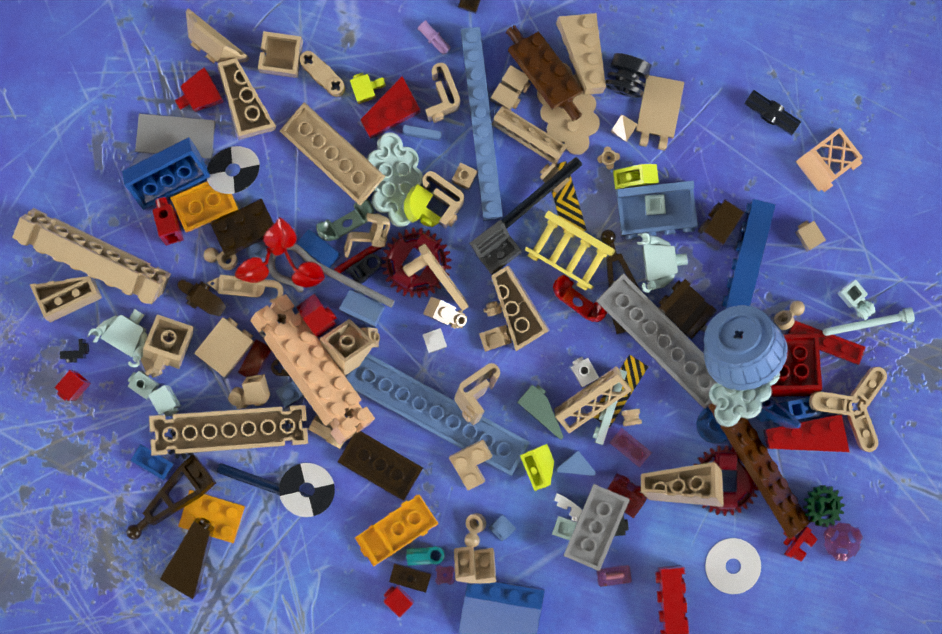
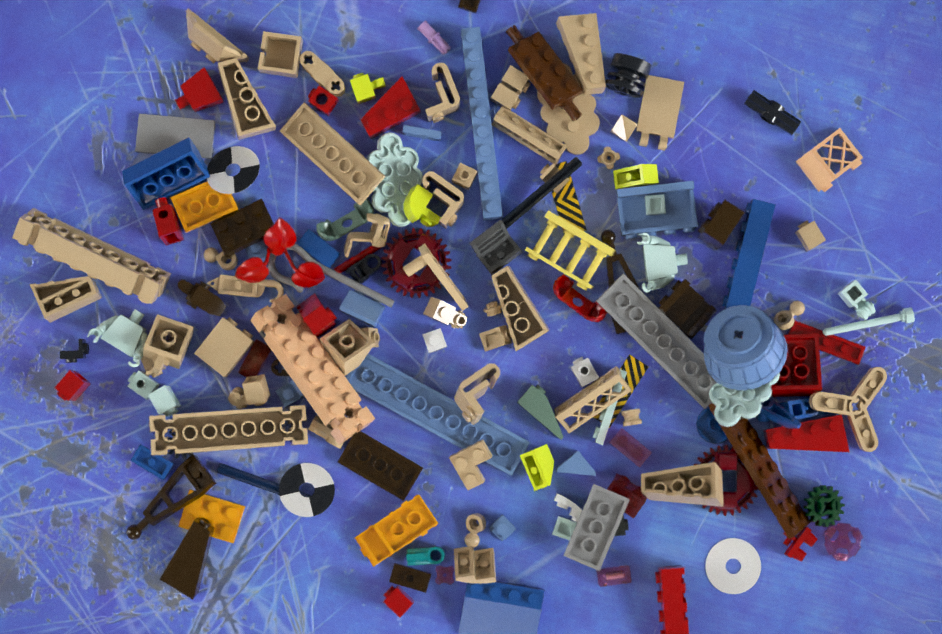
none -> red brick [308,86,339,116]

